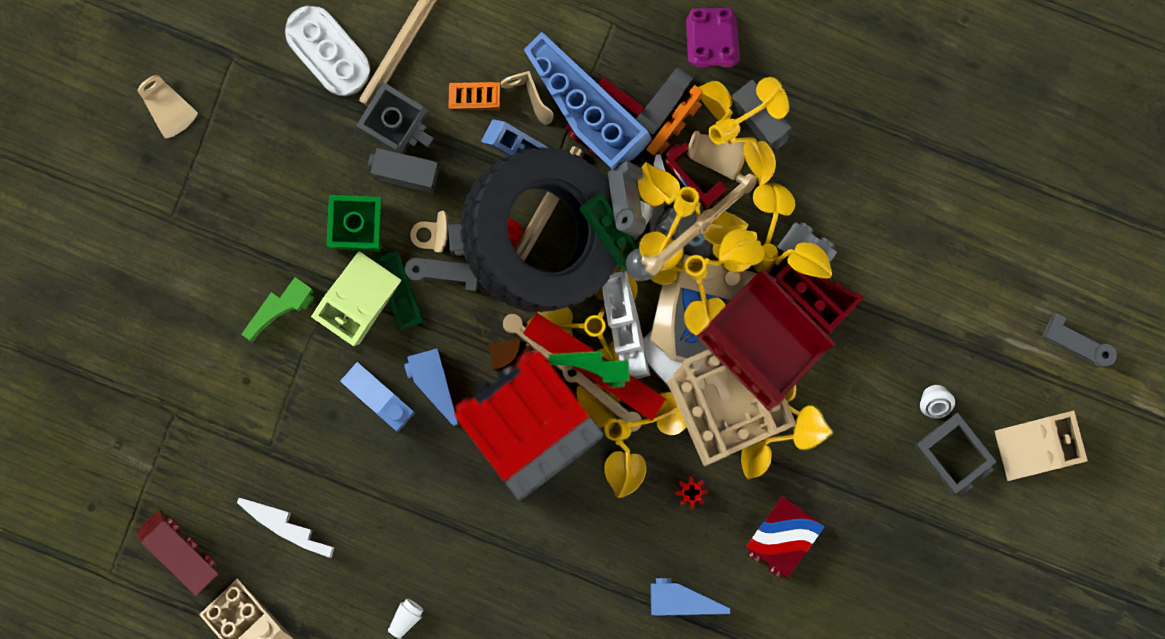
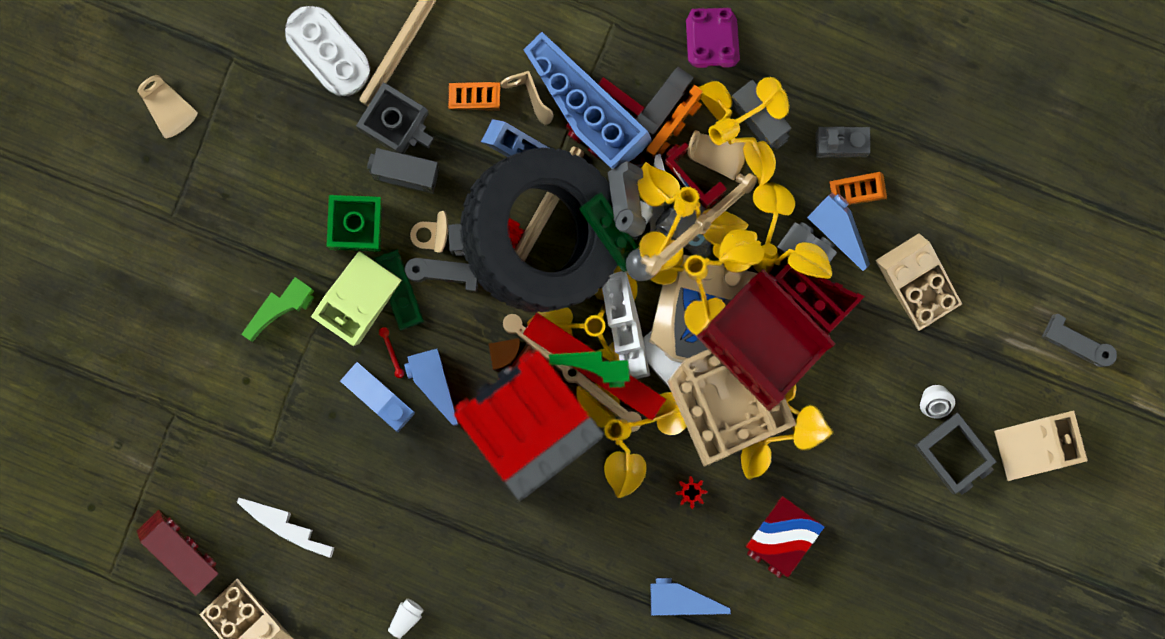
none -> red hinge [379,327,405,378]
none -> medium blue slope [807,193,870,271]
none -> dark grey hinge [816,127,870,158]
none -> orange slope [830,172,887,205]
none -> tan slope [876,234,962,331]

